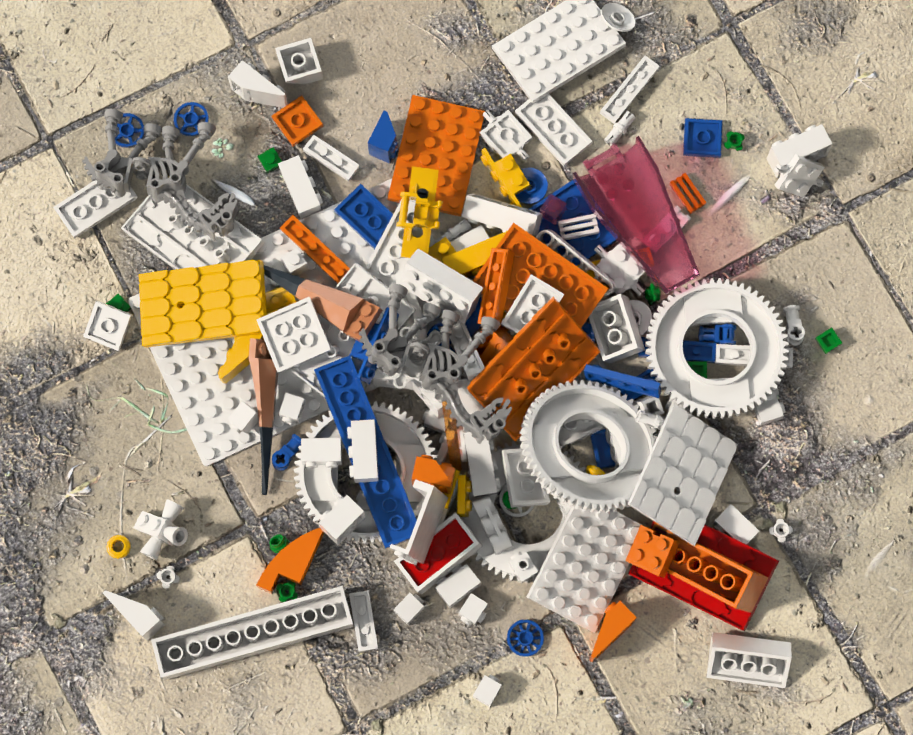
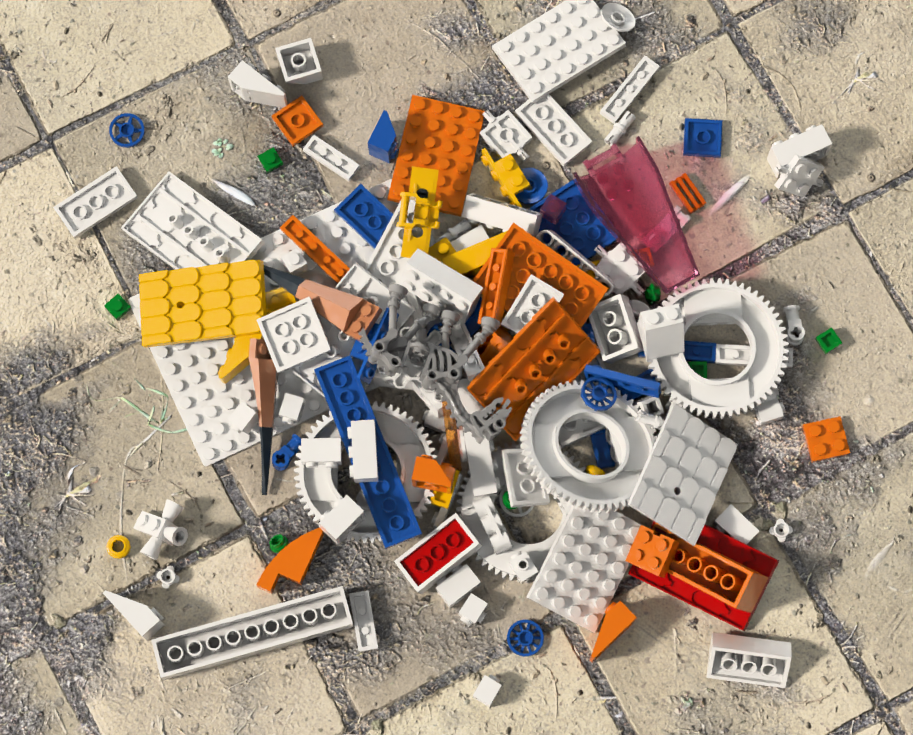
light grey animal [82,109,238,241] -> none
white plate [83,301,133,351] -> none
blue wheel [174,102,209,136] -> none
green plate [276,581,298,603] -> none
white brick [278,155,323,219] -> none
white panel [390,479,448,565] -> none
white brick [394,593,425,625] -> none
yellow plate [457,475,472,517] -> none
white tile [558,214,599,240] -> none
blue connector [698,324,737,345] -> none
green plate [724,131,745,151] -> none
none -> blue wheel [581,377,617,411]
none -> white slope [637,303,685,361]
none -> orange plate [802,416,850,463]

